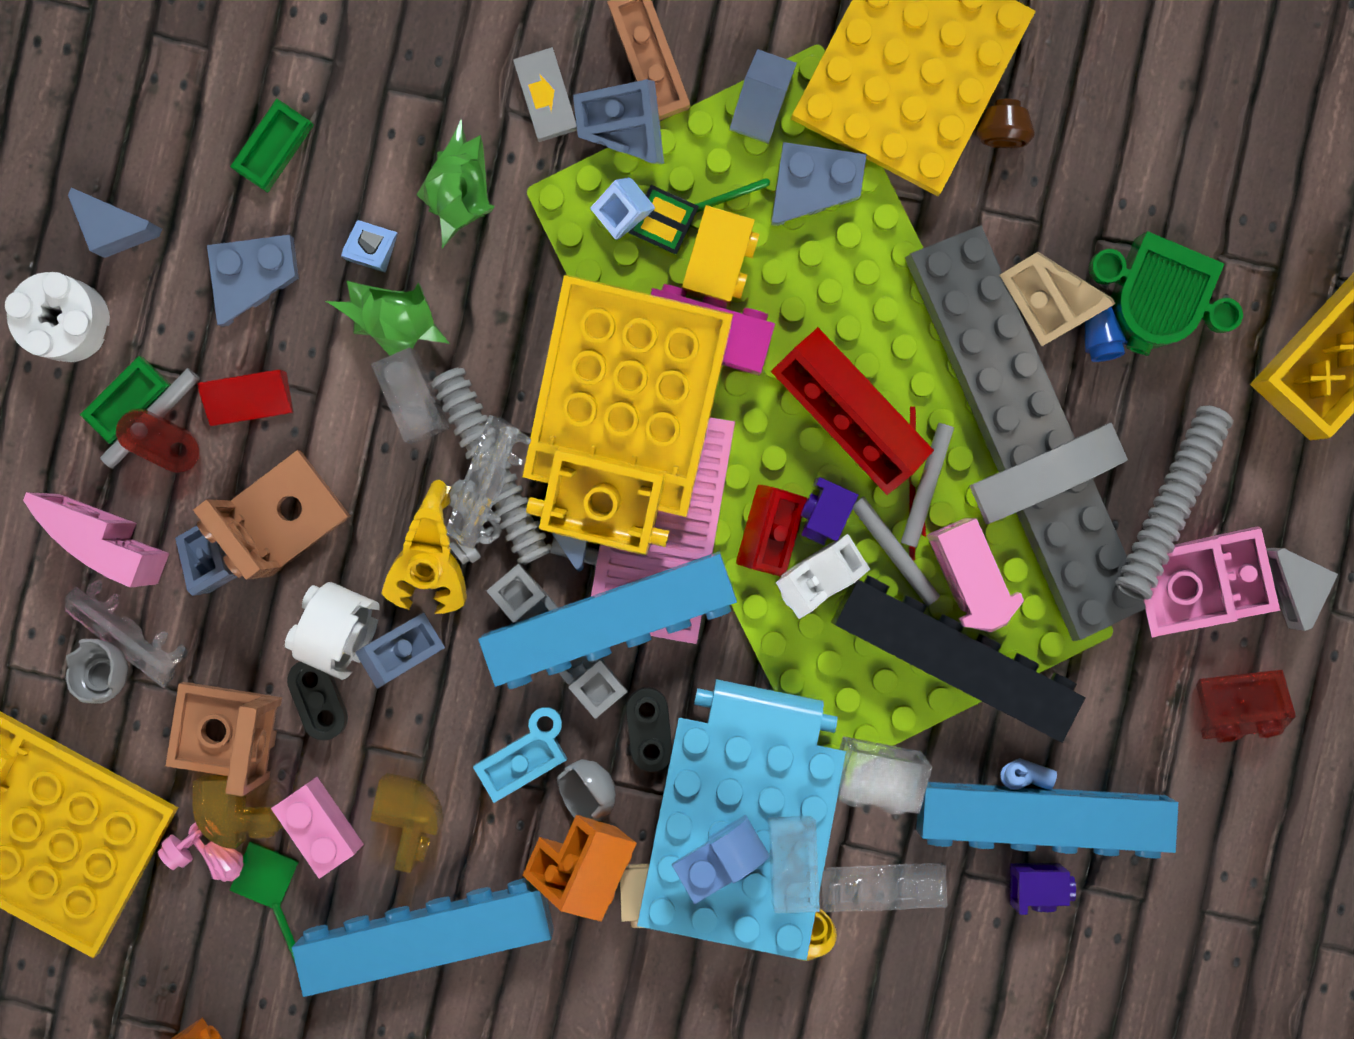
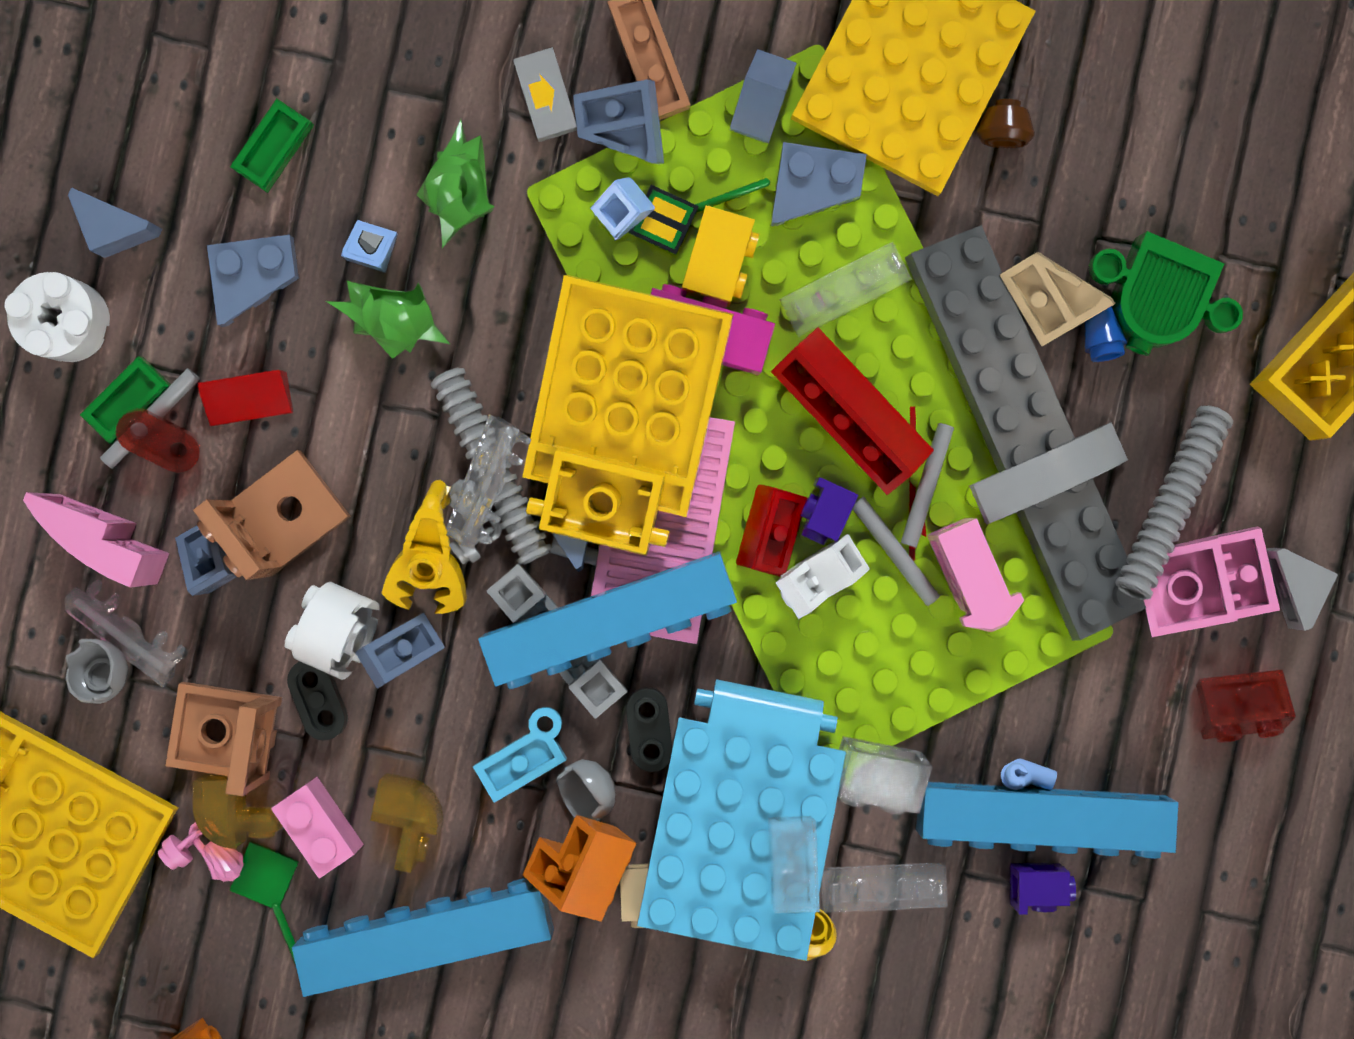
clear brick [371,347,450,445] -> none
medium blue brick [672,815,770,904] -> none
black brick [831,575,1086,743] -> none
none -> clear plate [780,242,912,338]

